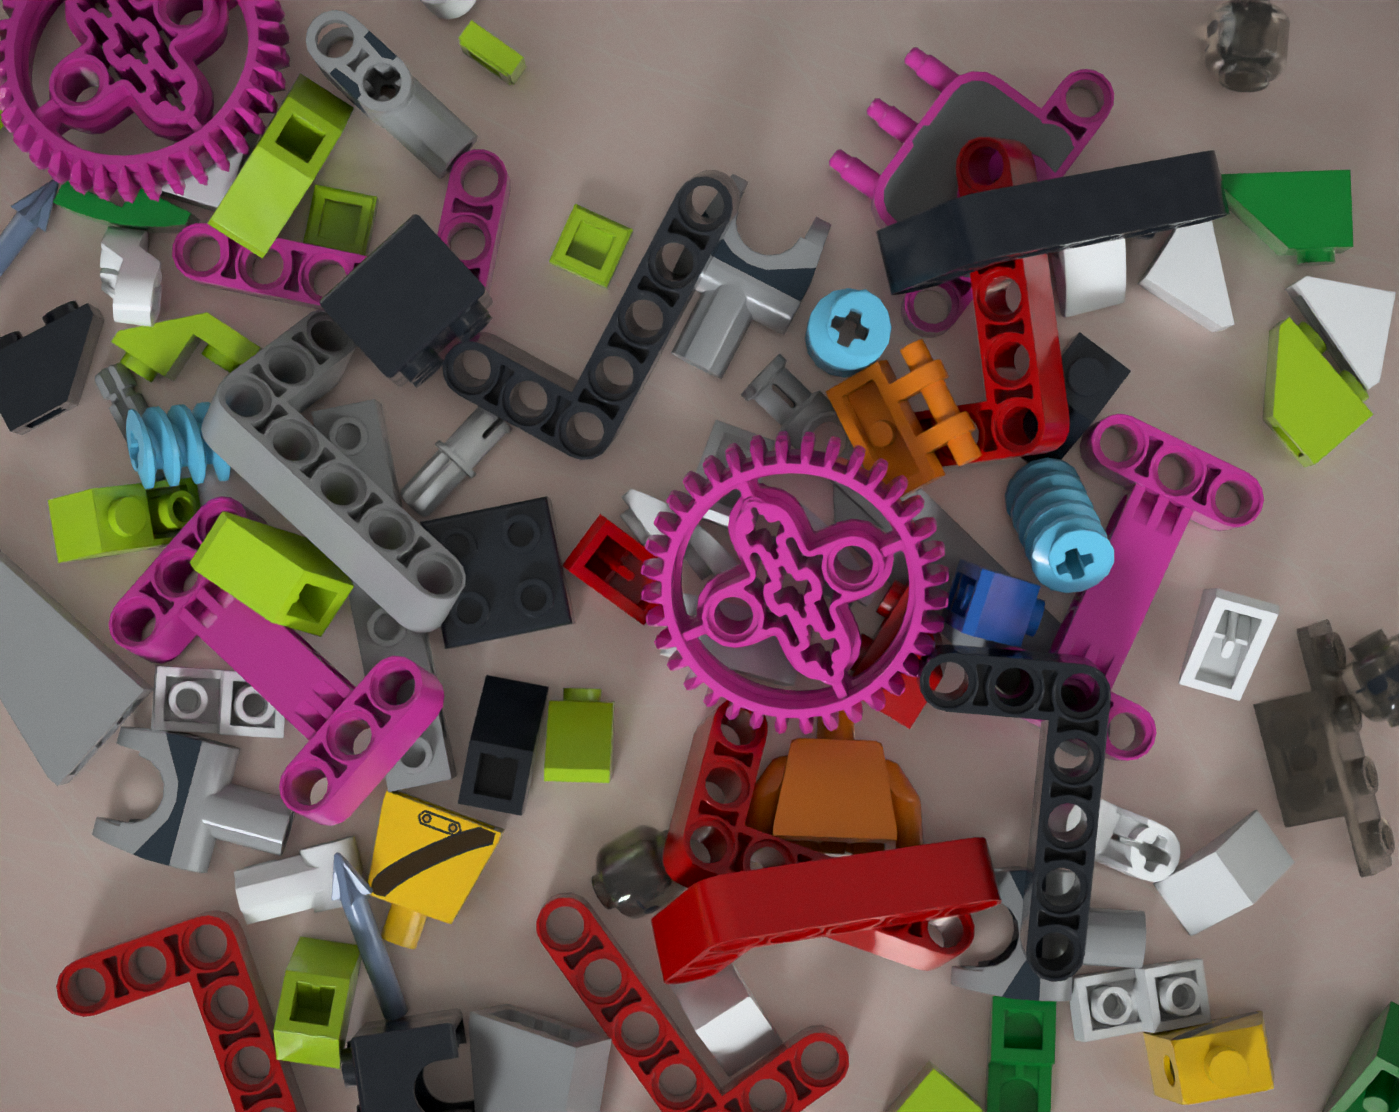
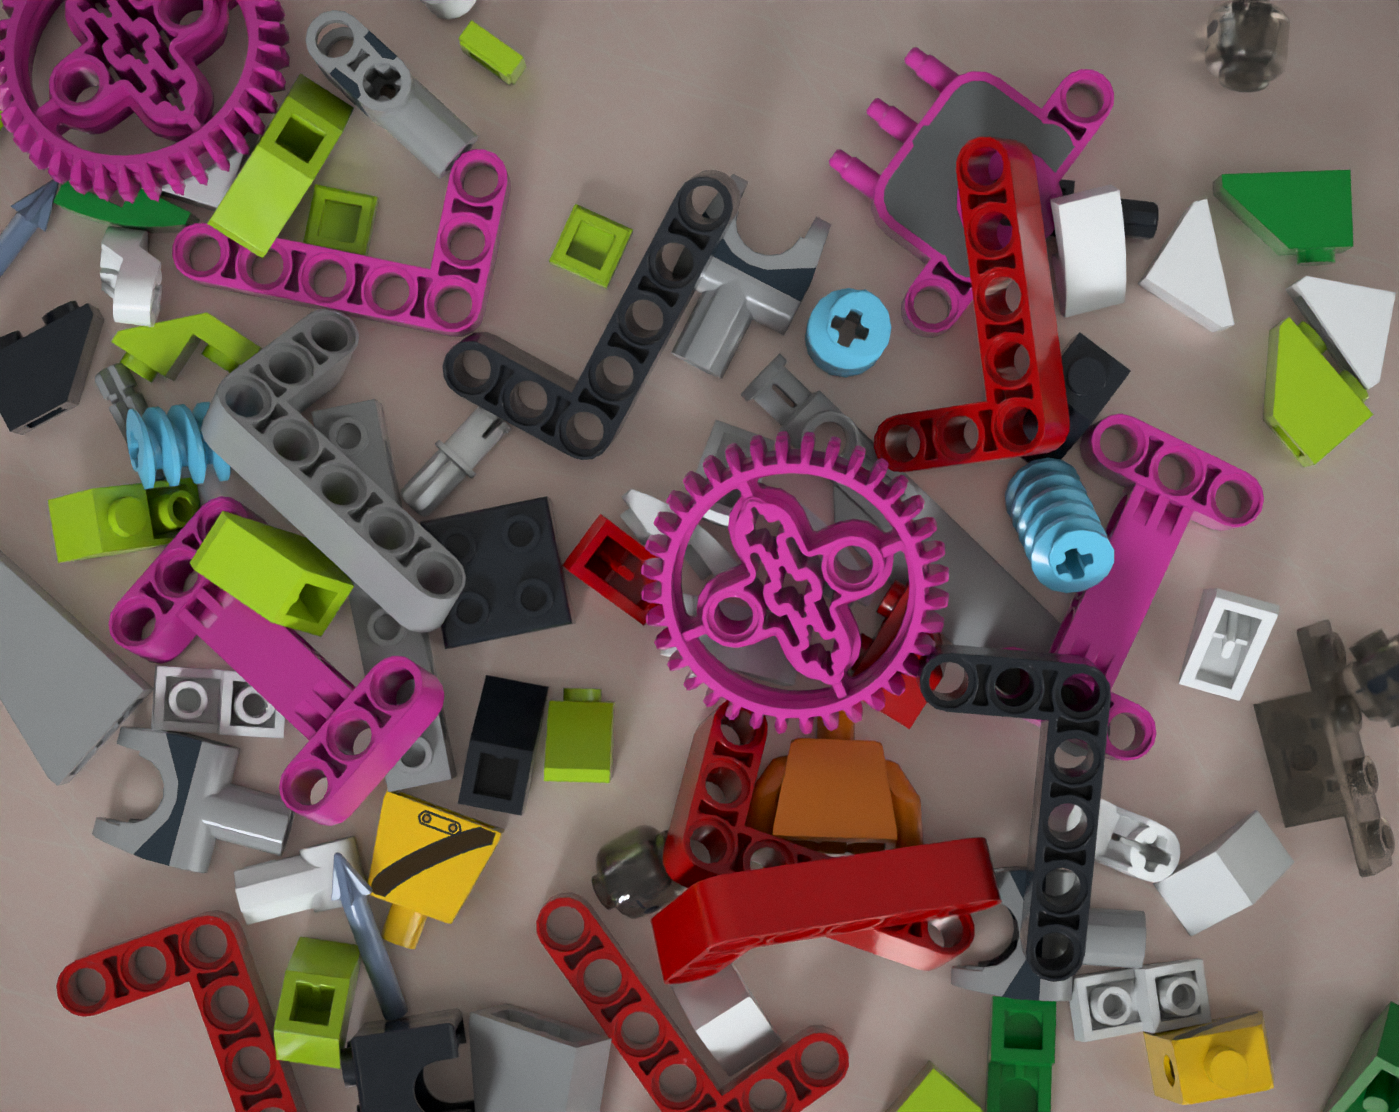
black piece [320,214,493,388] -> none
orange plate [825,339,982,500] -> none
black beam [876,150,1230,295] -> none
blue slope [941,559,1045,647] -> none

